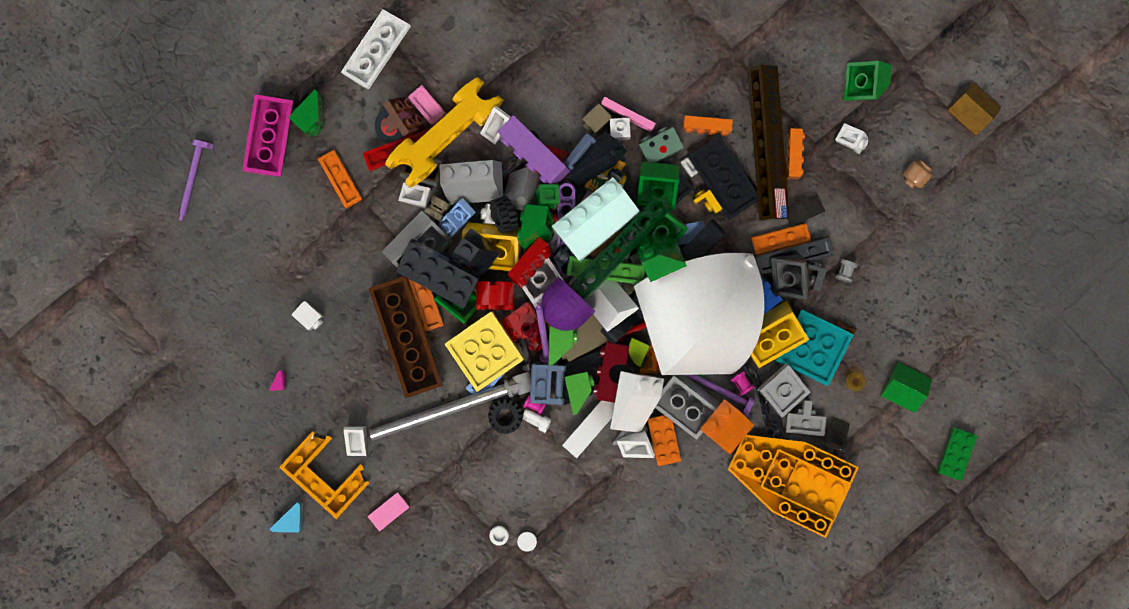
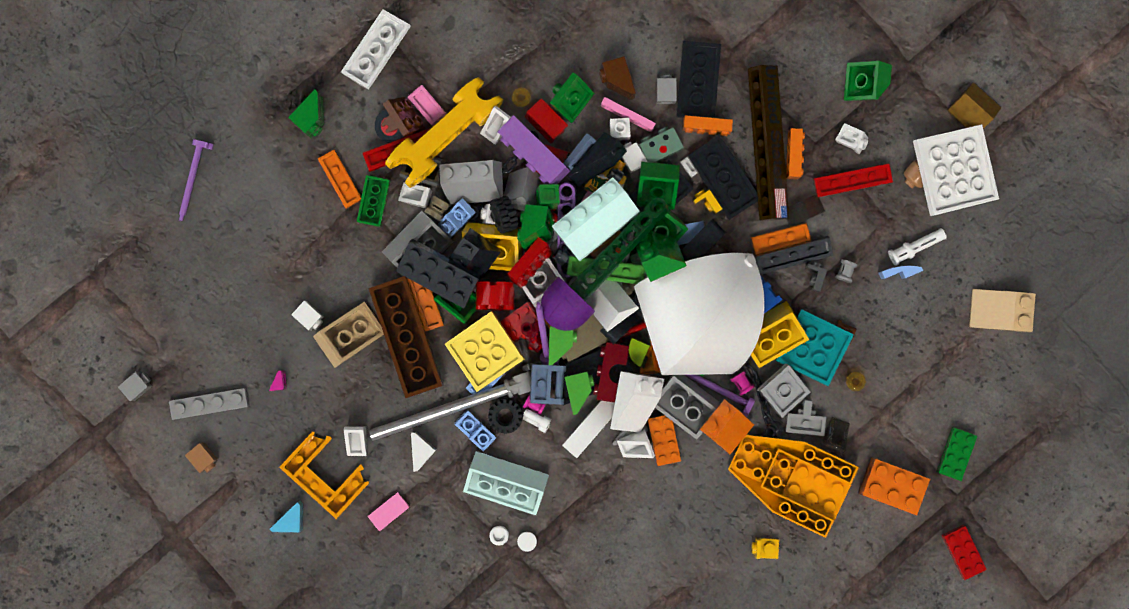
dark pink slope [242,94,294,177] -> none
dark tan brick [582,104,612,135] -> none
dark grey slope [771,254,808,300] -> none
green slope [880,362,932,413] -> none
none -> light grey brick [118,372,152,402]
none -> light grey plate [169,388,249,420]
none -> medium nougat brick [185,442,218,473]
none -> tan slope [313,302,384,368]
none -> green piece [357,175,391,227]
none -> white slope [411,432,437,472]
none -> light blue slope [454,410,496,451]
none -> light aqua slope [463,451,549,515]
none -> clear yellow plate [512,88,531,107]
none -> red hinge [525,98,568,144]
none -> green tile [550,73,595,123]
none -> reddish brown slope [599,56,636,100]
none -> white brick [622,142,648,174]
none -> light grey brick [656,75,677,104]
none -> black plate [676,41,721,118]
none -> yellow bracket [751,537,779,559]
none -> red plate [813,164,893,198]
none -> orange brick [859,457,930,515]
none -> light blue slope [878,266,923,279]
none -> white pin [888,228,946,266]
none -> white plate [913,125,999,216]
none -> red piece [941,525,987,580]
none -> tan slope [969,289,1036,332]

